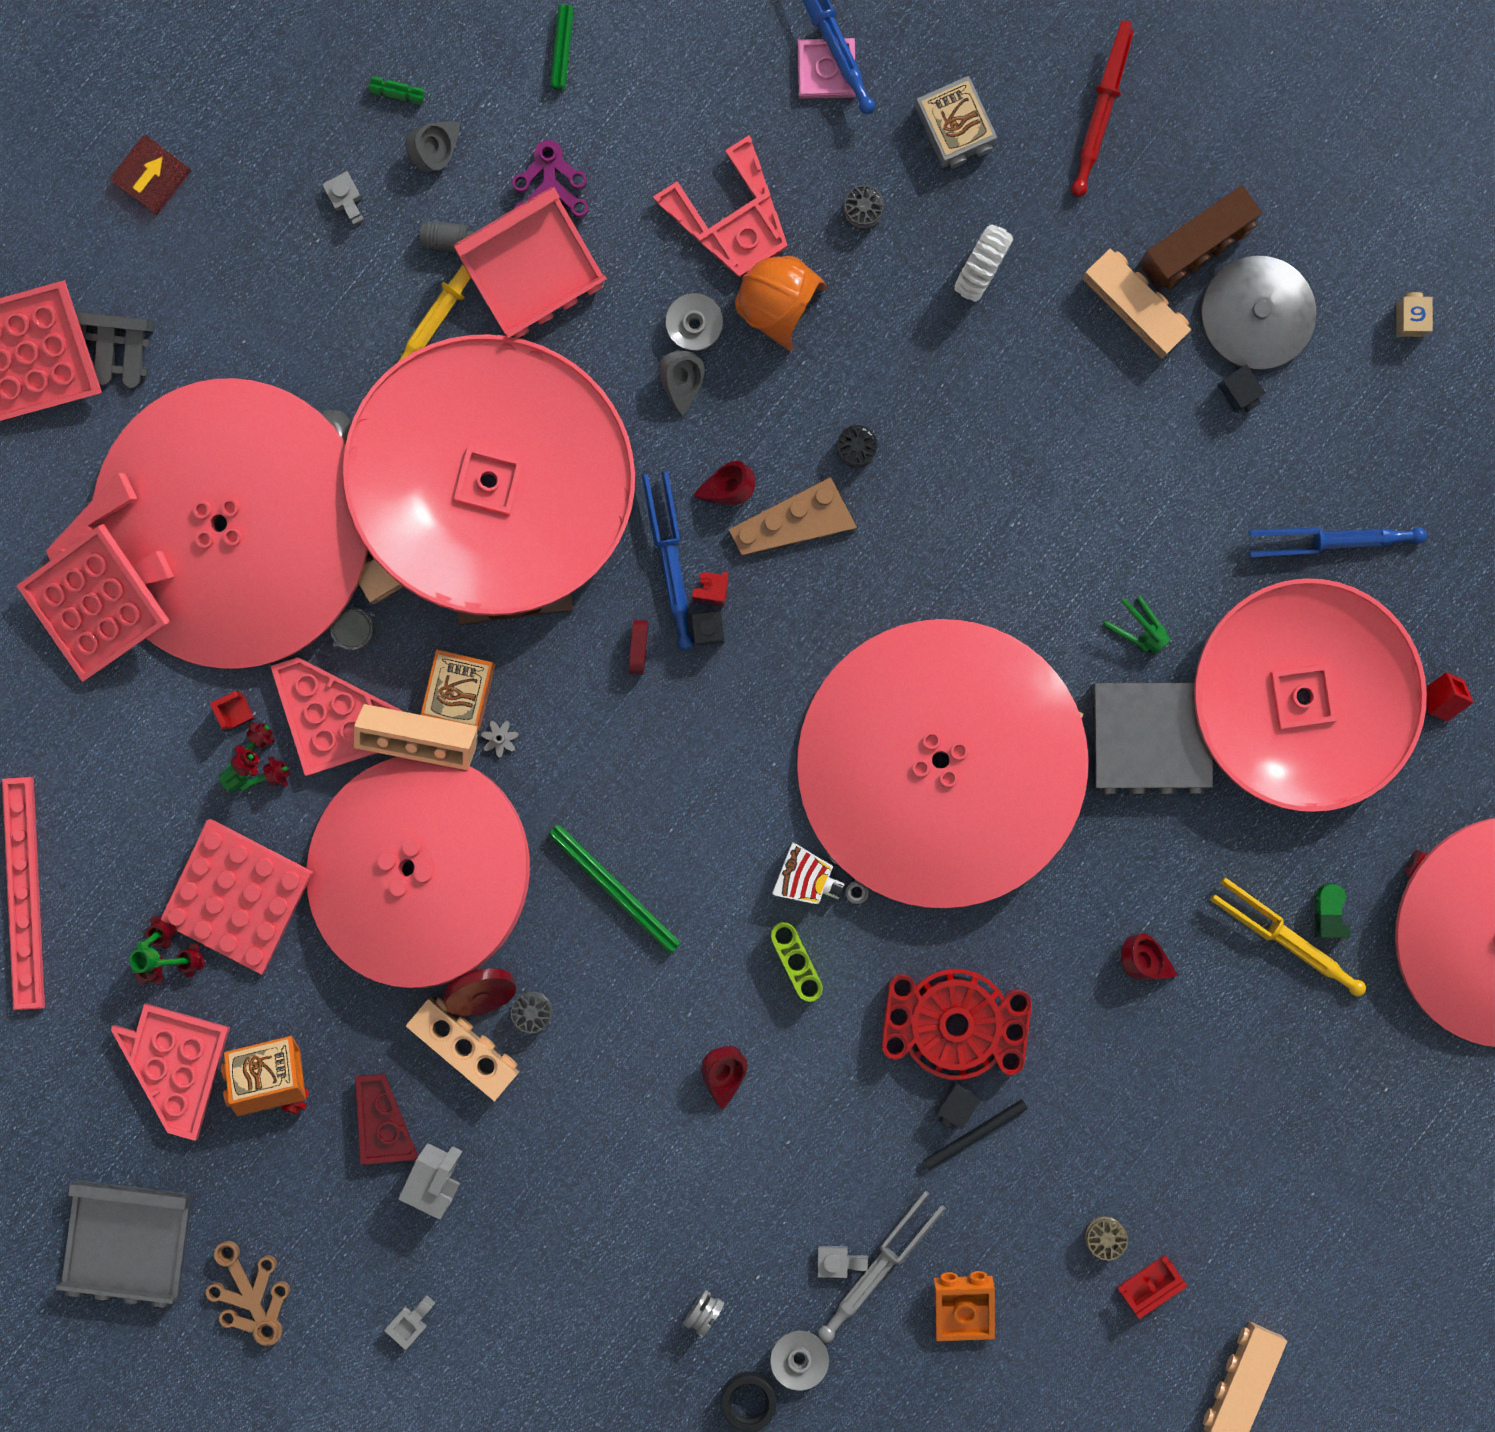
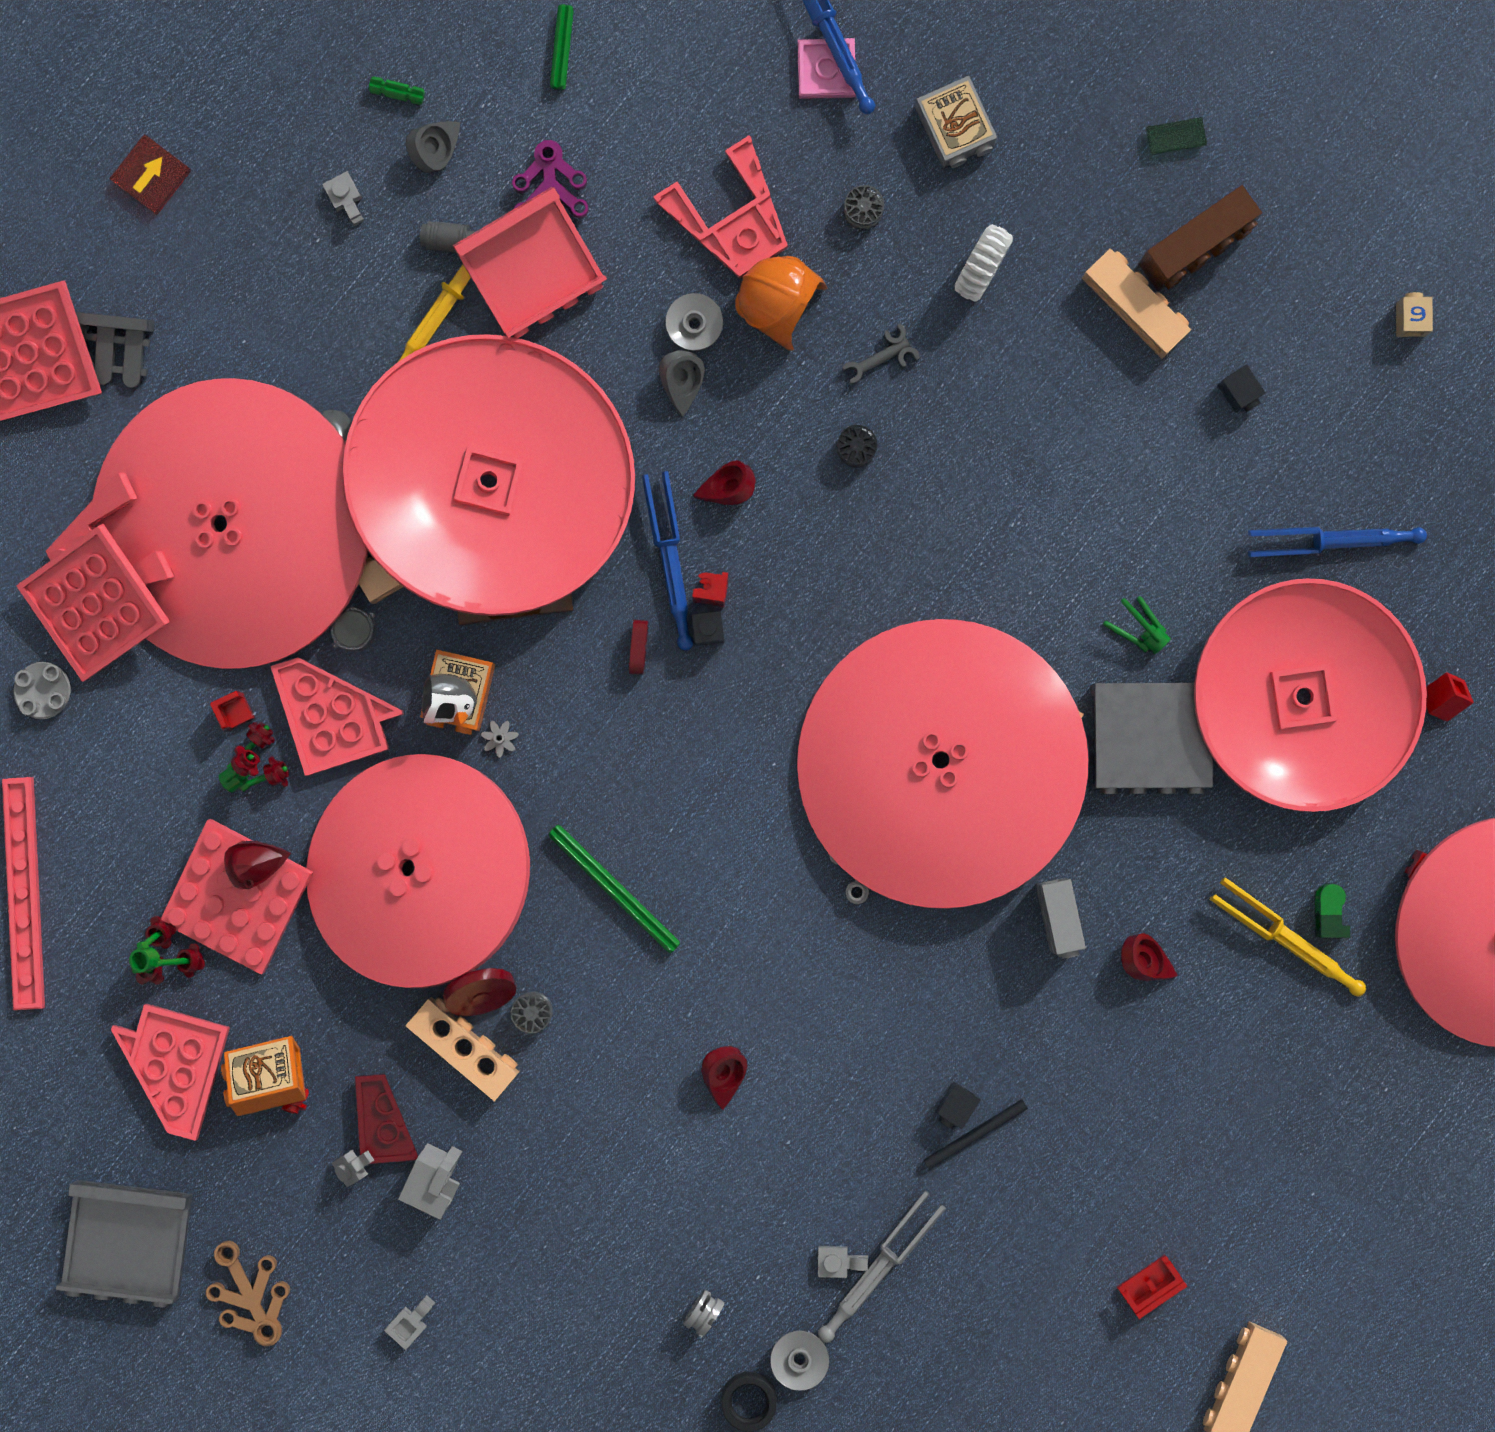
light nougat brick [354,704,478,771] -> none
medium nougat wing [729,477,857,556] -> none
lime beam [771,922,823,1002] -> none
torso [772,843,845,904] -> none
red piece [881,968,1032,1080] -> none
orange plate [934,1271,995,1341] -> none
red piece [1071,20,1134,197] -> none
dark tan wheel [1084,1216,1128,1261] -> none
flat silver dish [1200,256,1317,371] -> none
none -> light grey dish [13,662,71,719]
none -> dark red piece [224,841,291,889]
none -> light grey plate [332,1150,374,1187]
none -> dark grey piece [422,673,477,726]
none -> dark grey bar [842,323,920,385]
none -> light grey brick [1035,878,1086,959]
none -> clear green tile [1146,117,1207,155]

